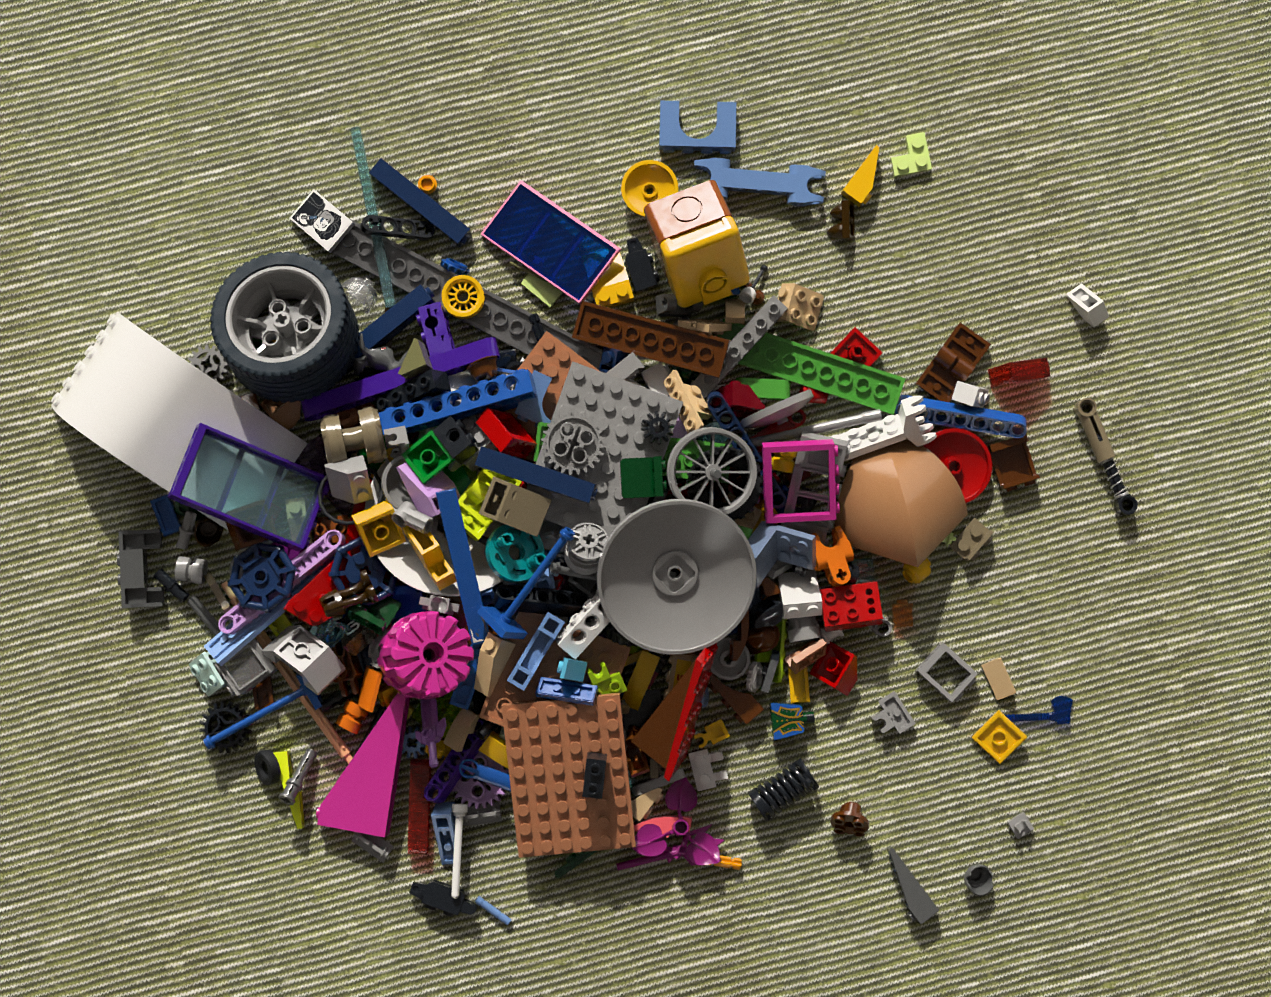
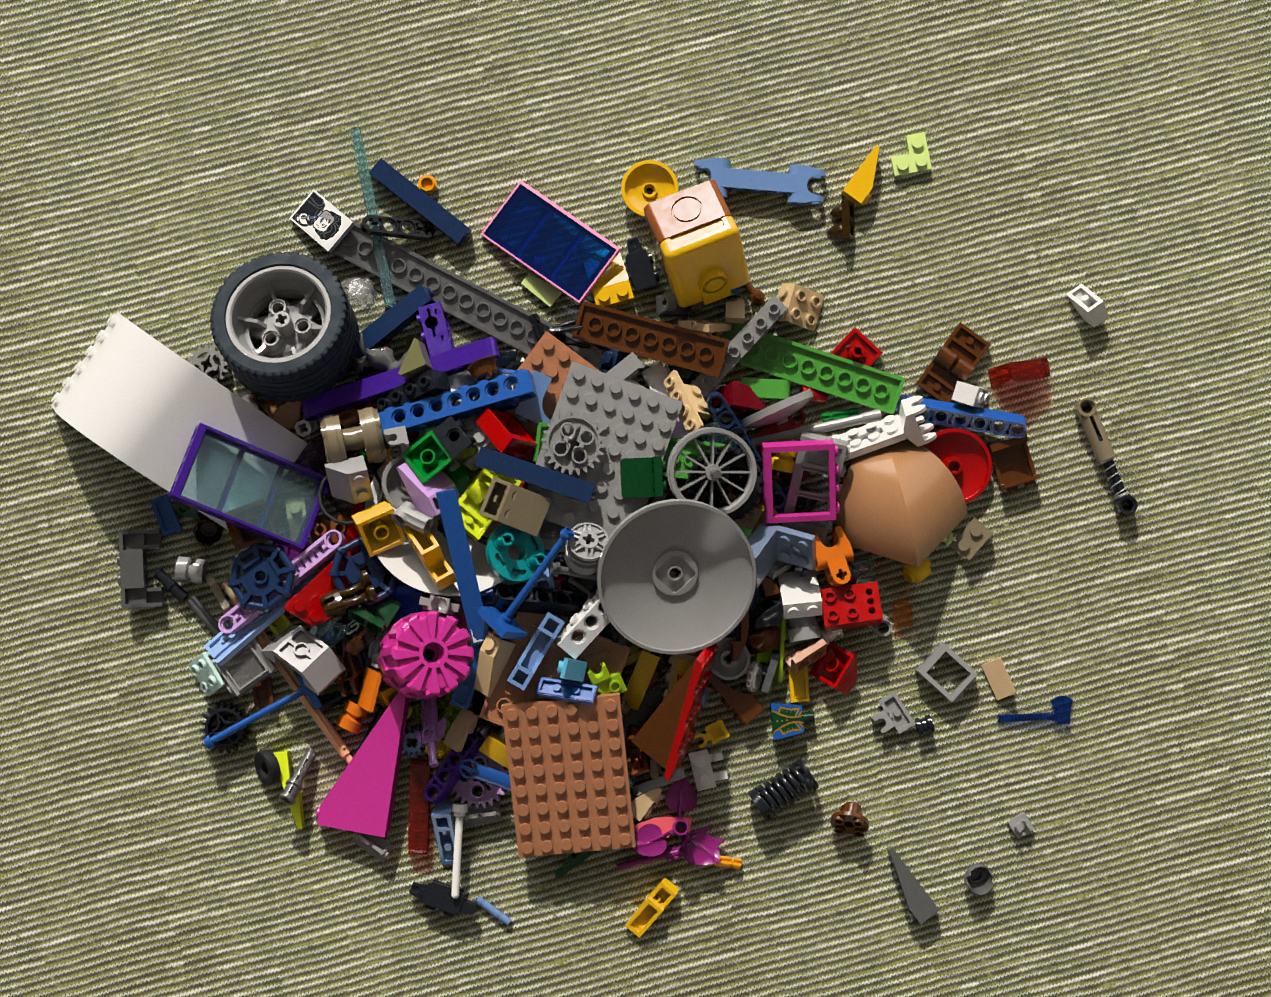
light grey axle [176,511,197,549] -> none
blue gear [440,258,470,275] -> none
yellow wheel [441,275,485,319] -> none
black brick [582,752,607,799] -> none
black gear [641,411,675,445] -> none
medium blue arch [659,100,736,154] -> none
white hinge [739,265,768,304] -> none
yellow plate [972,710,1027,764] -> none
none -> white bush [295,418,318,437]
none -> black plant [549,319,591,348]
none -> yellow slope [625,876,679,938]
none -> green axle [821,408,859,422]
none -> black wheel [914,714,935,737]

